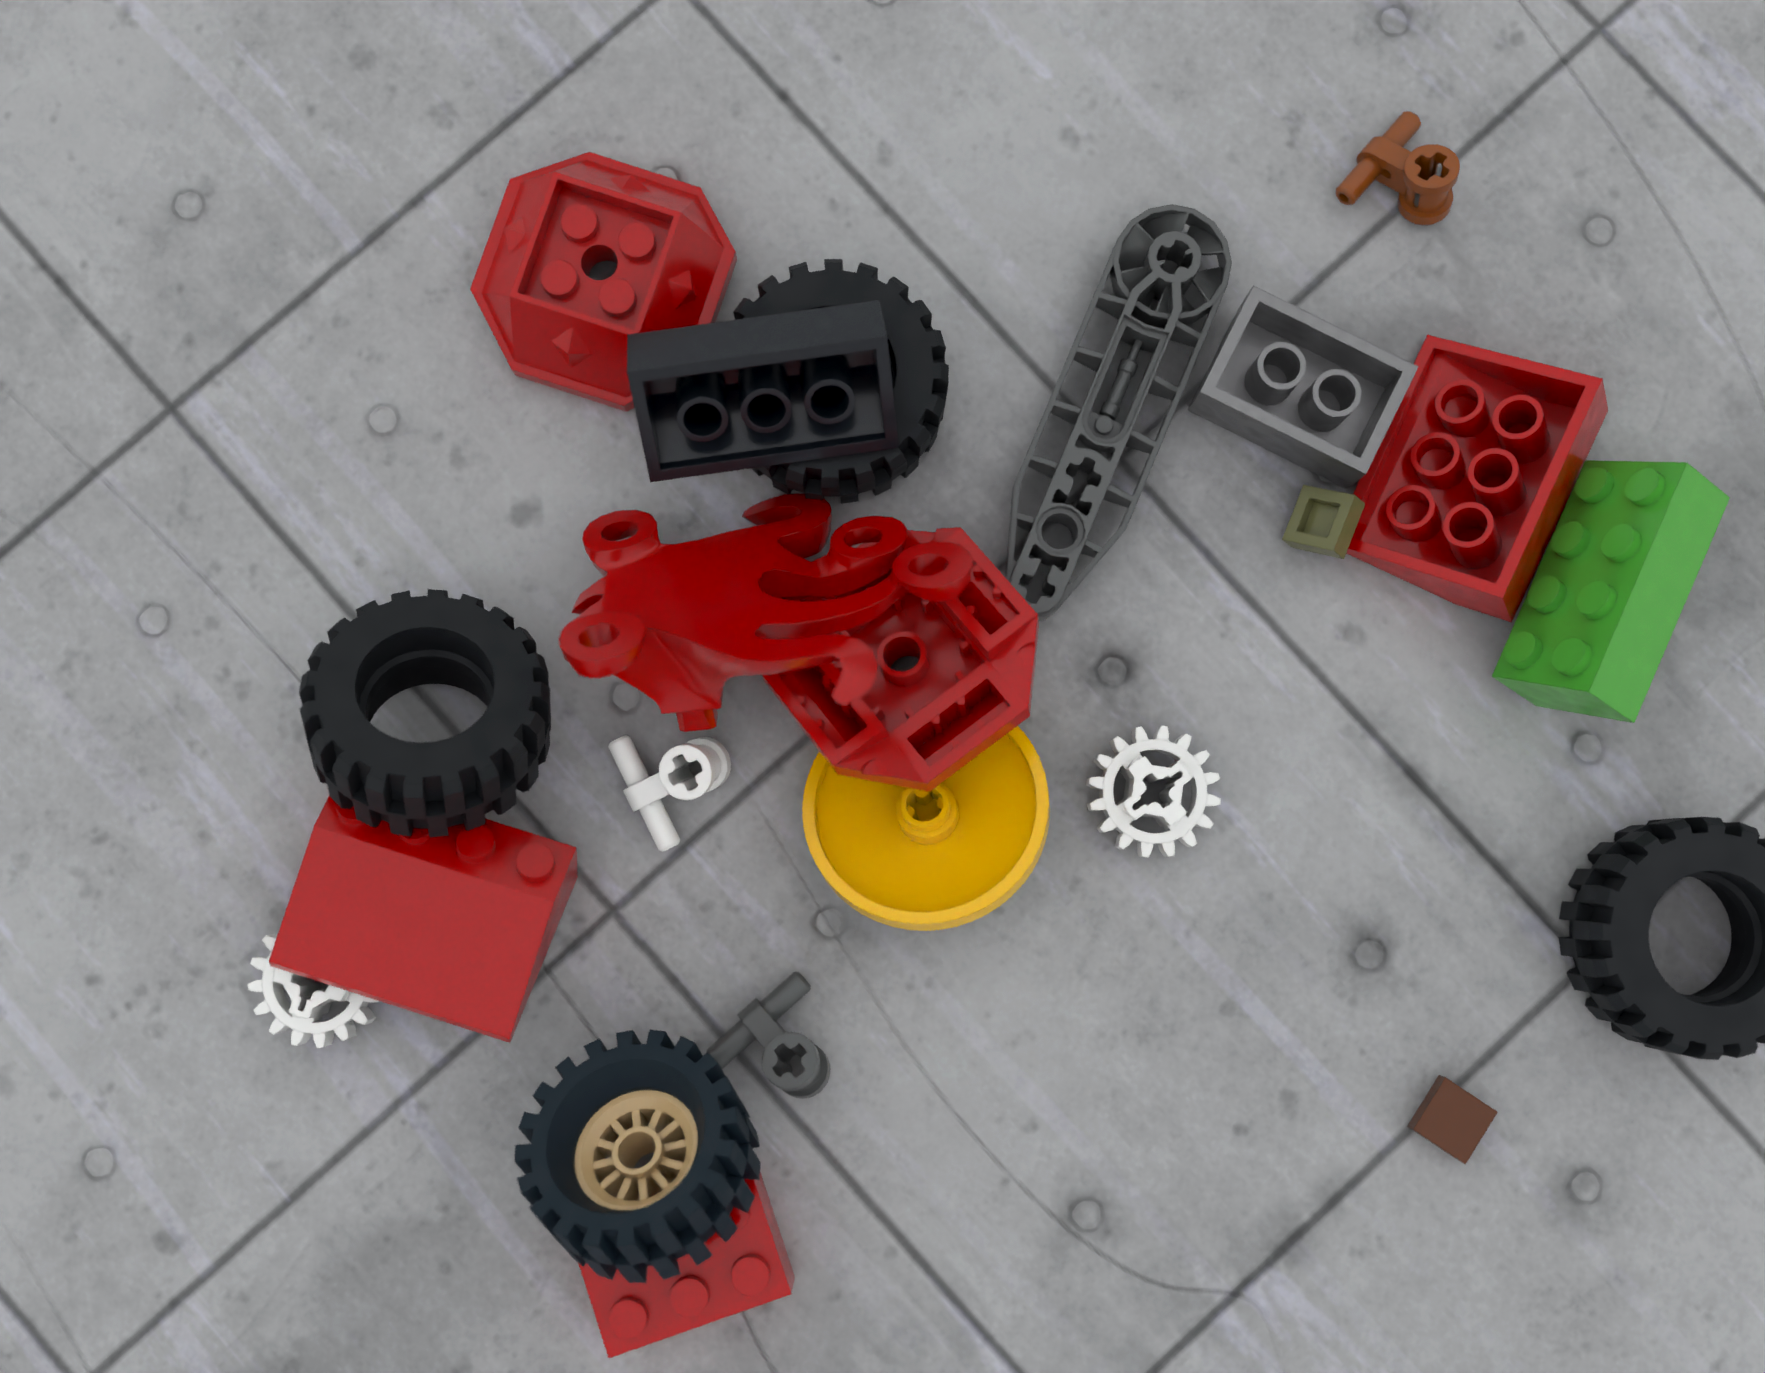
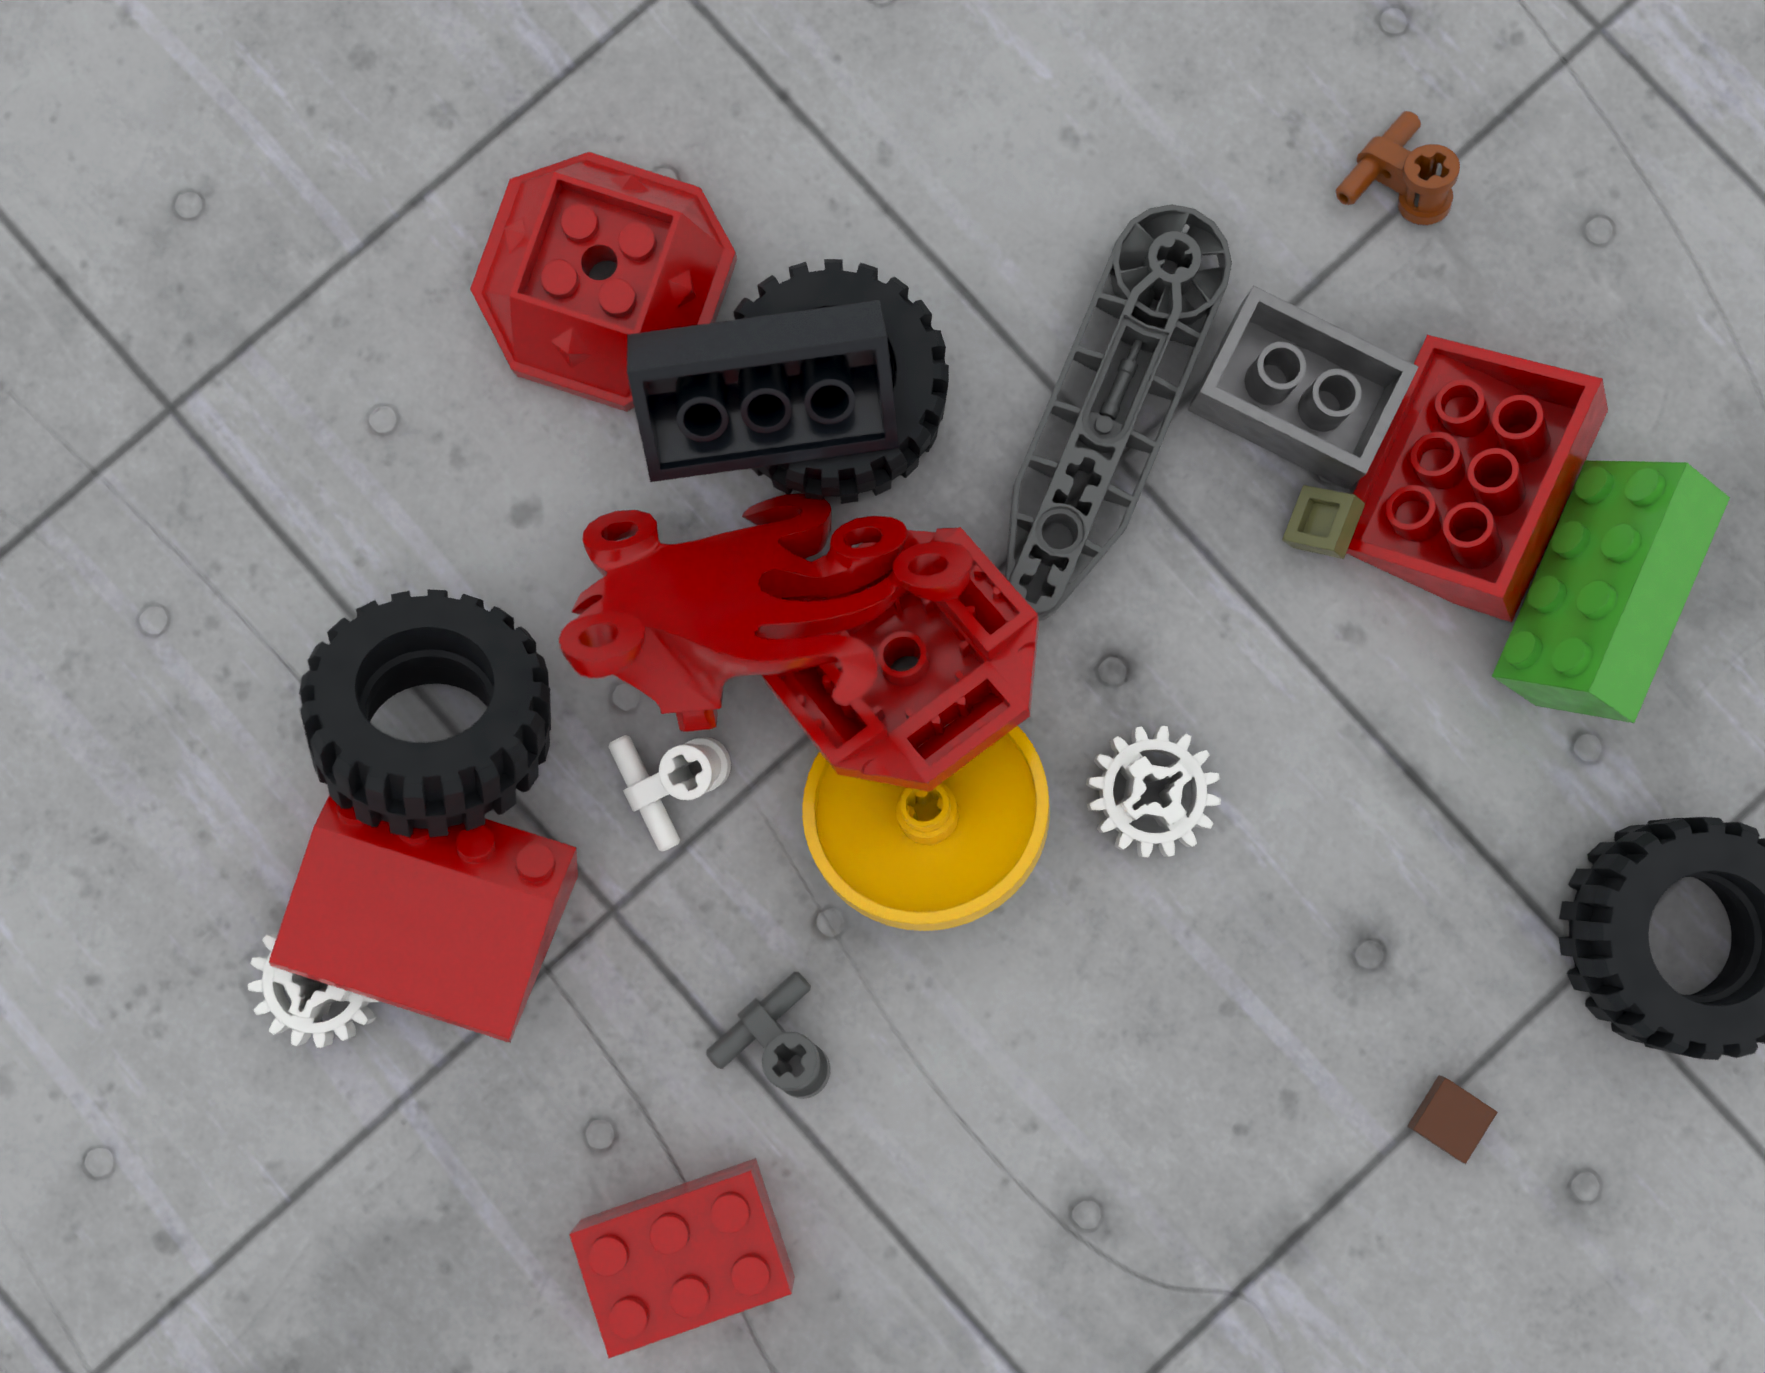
black wheel [514,1030,761,1283] -> none

